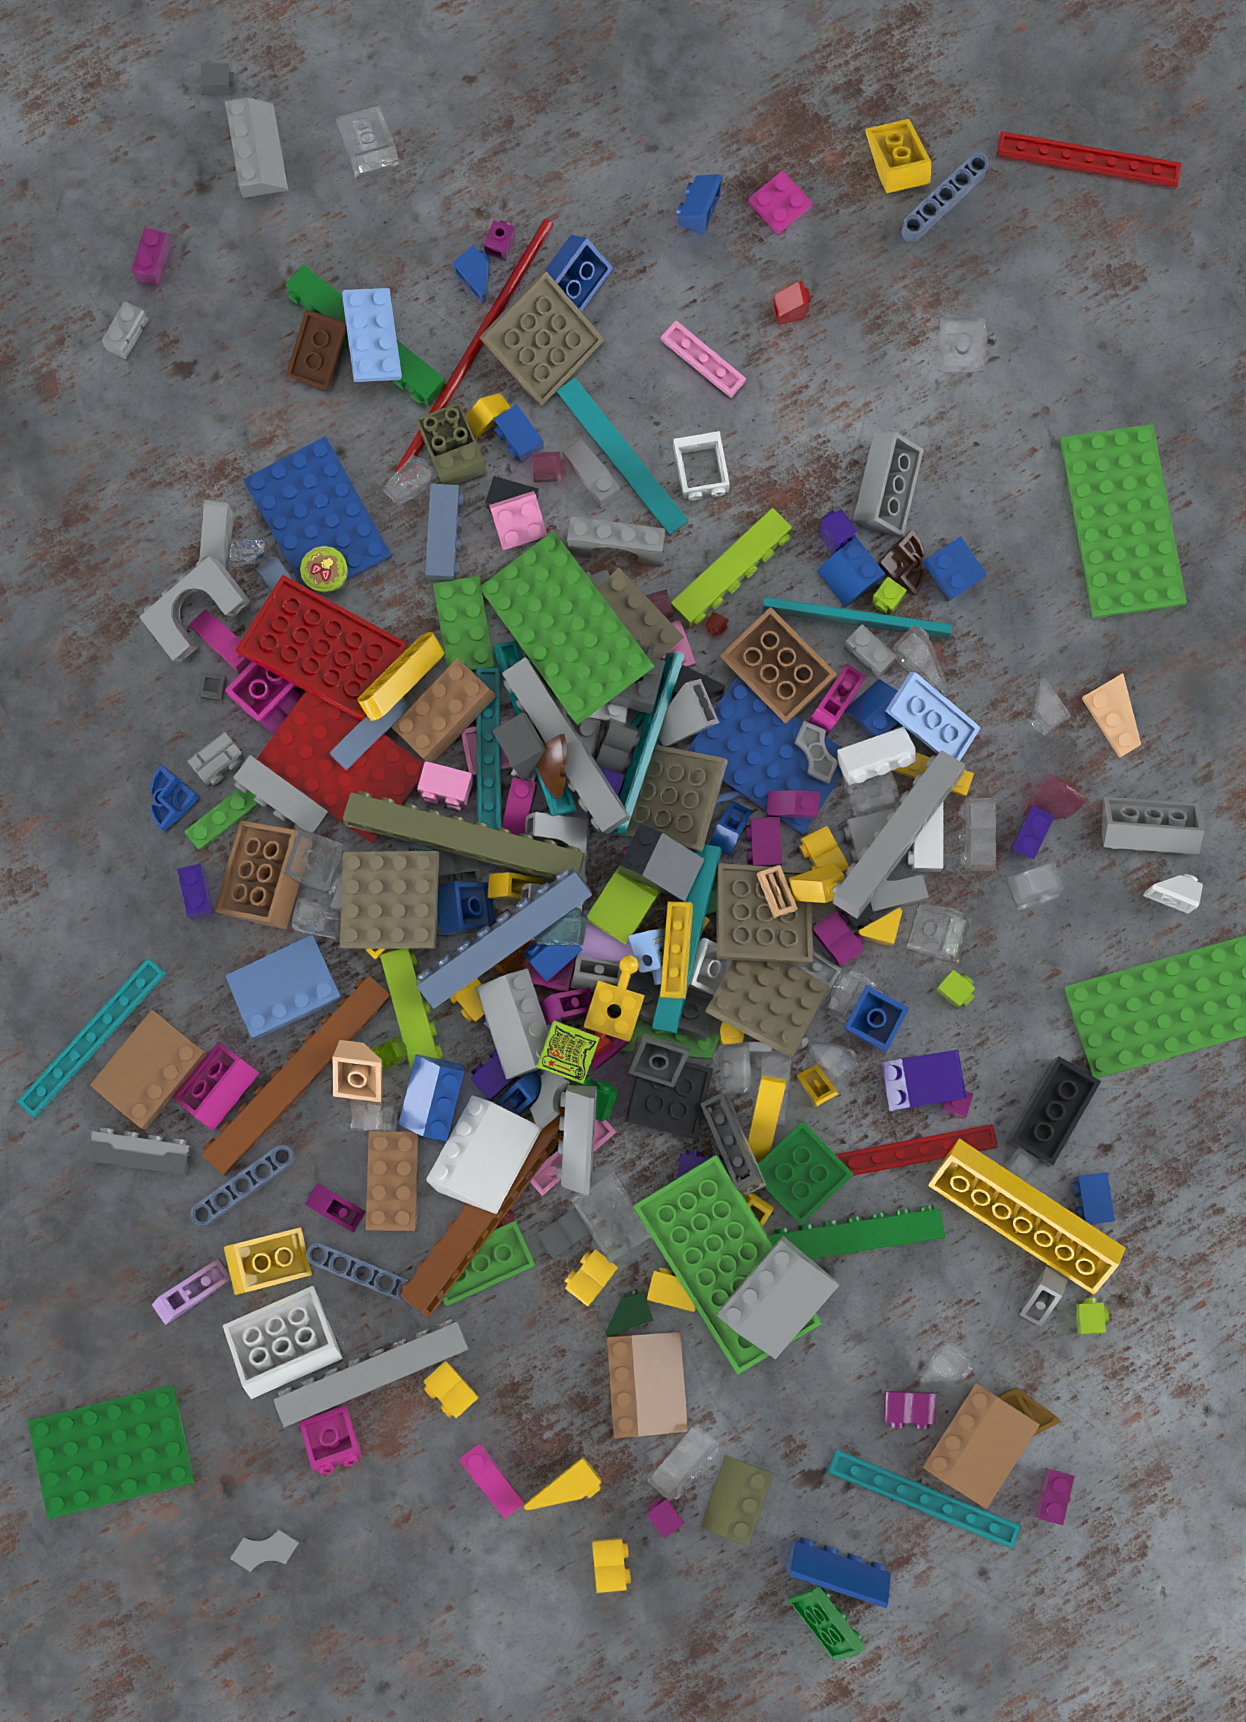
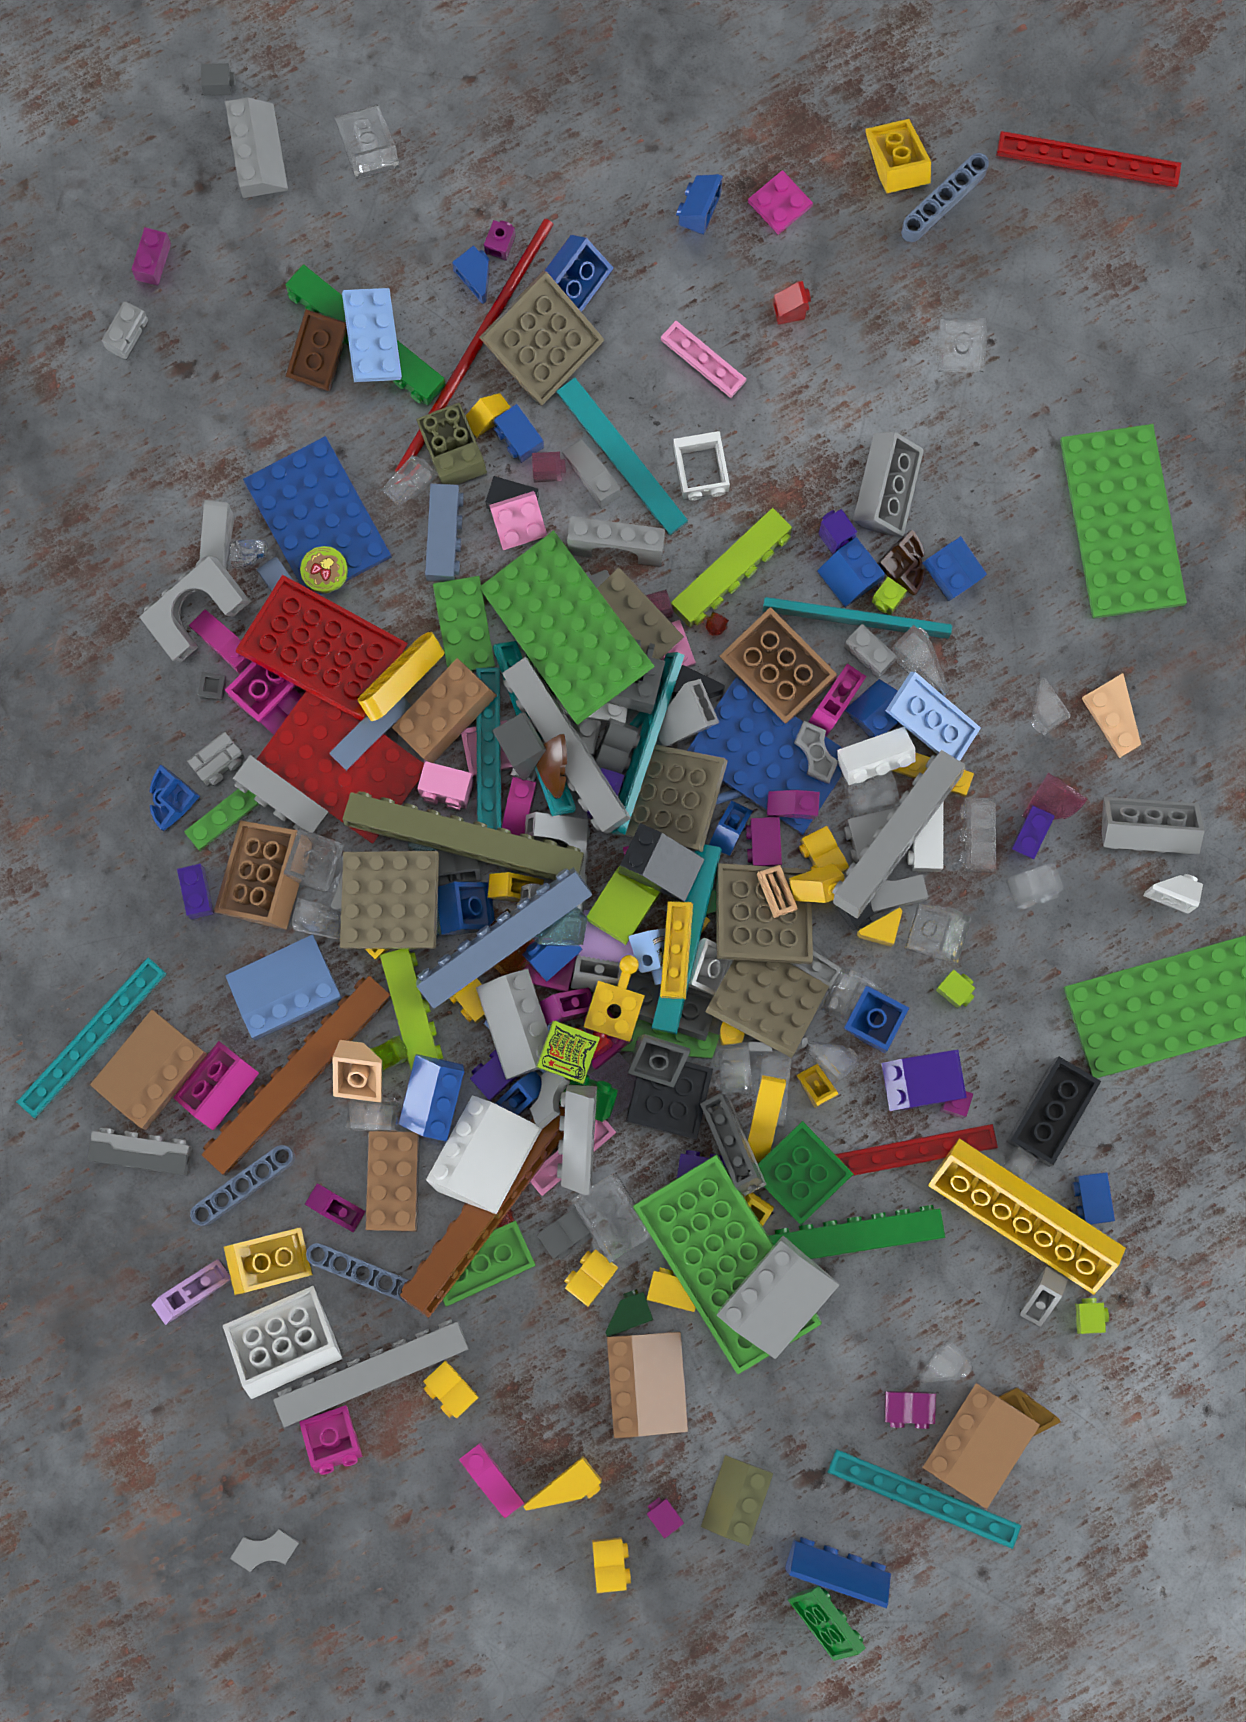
green plate [28,1385,195,1519] -> none
clear brick [647,1423,719,1501] -> none
magenta brick [812,911,865,968] -> none
magenta brick [1034,1468,1075,1525] -> none

